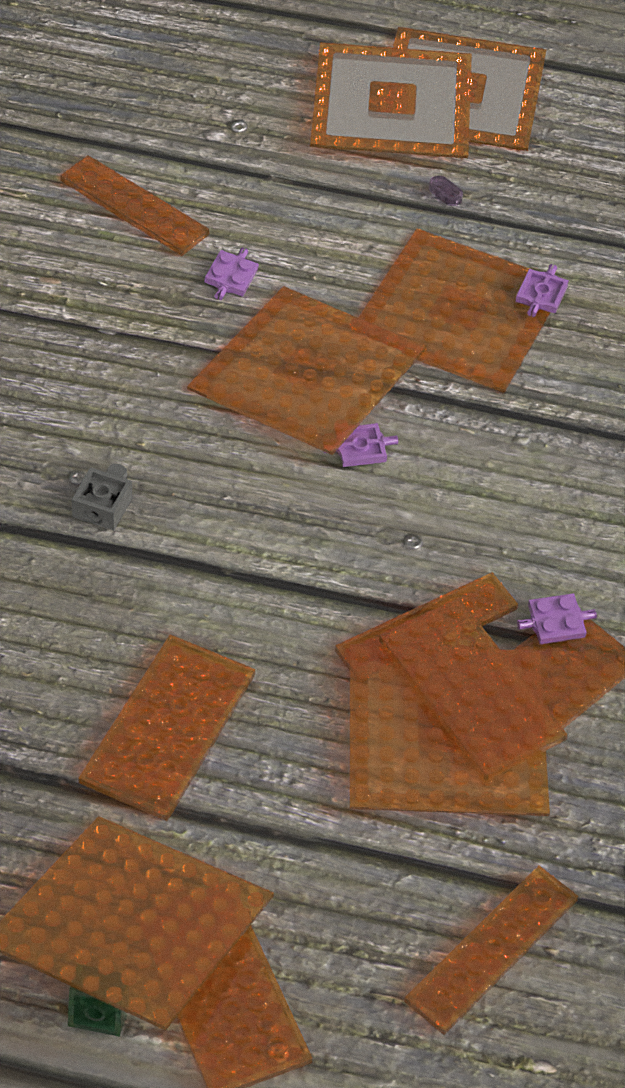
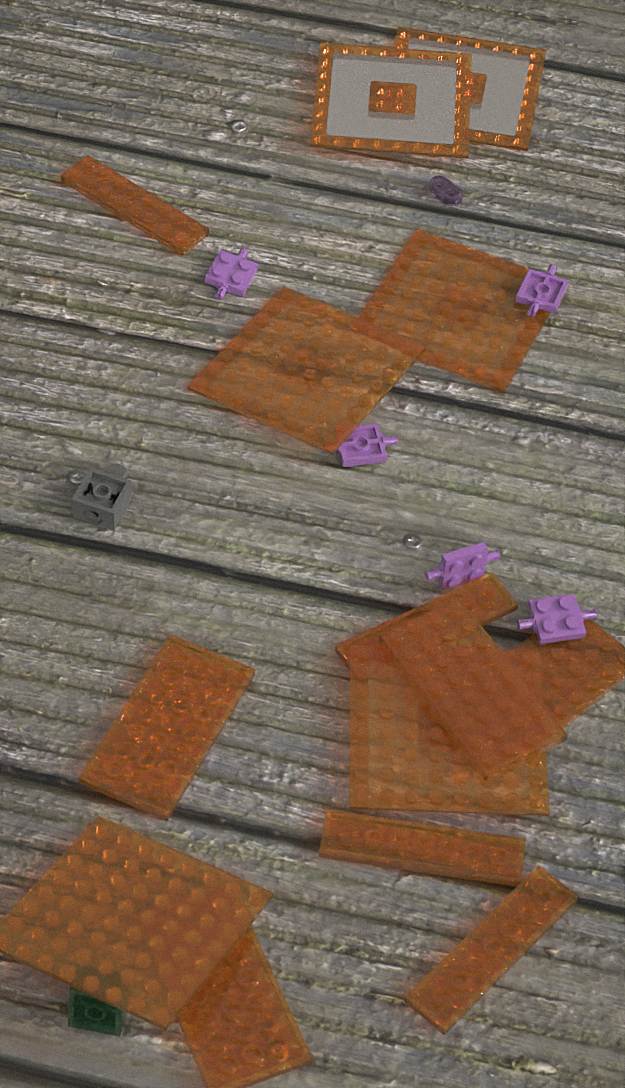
none -> clear orange plate [319,809,526,887]
none -> medium lavender plate [425,542,500,590]

